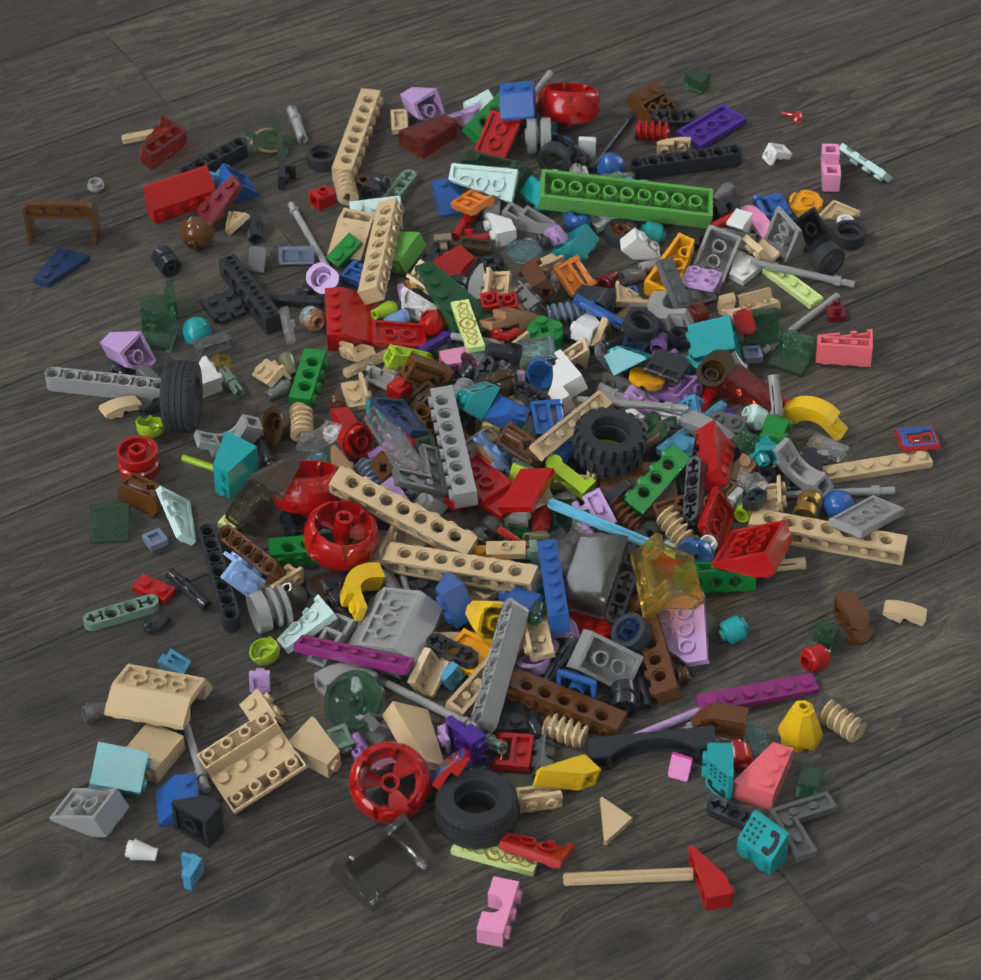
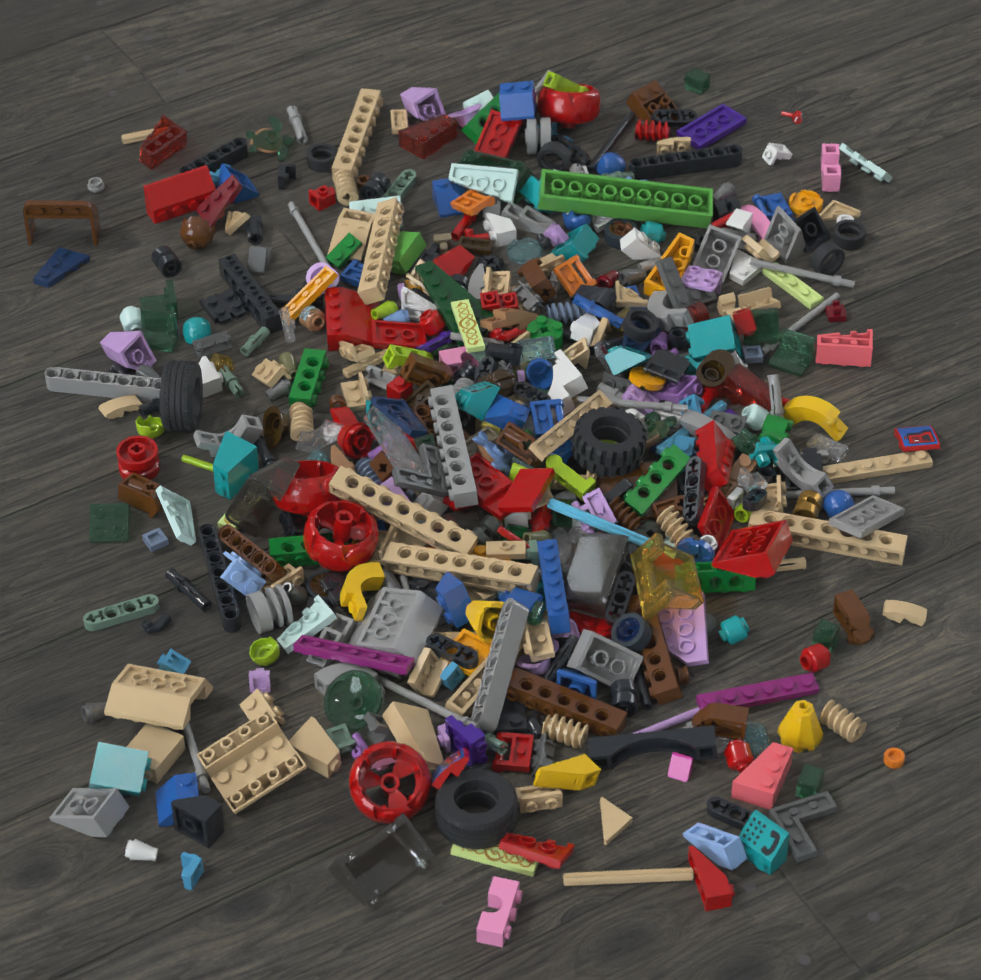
red plate [132,574,176,605] -> none
sand blue plate [279,246,315,264] -> none
white slope [579,137,597,157] -> none
teal slope [701,743,733,802] -> none
none -> light aqua head [120,306,146,332]
none -> sand green pin [240,326,270,357]
none -> light orange plate [280,266,338,326]
none -> lime leg [543,71,590,92]
none -> light blue slope [683,822,747,870]
none -> orange tile [883,748,905,769]

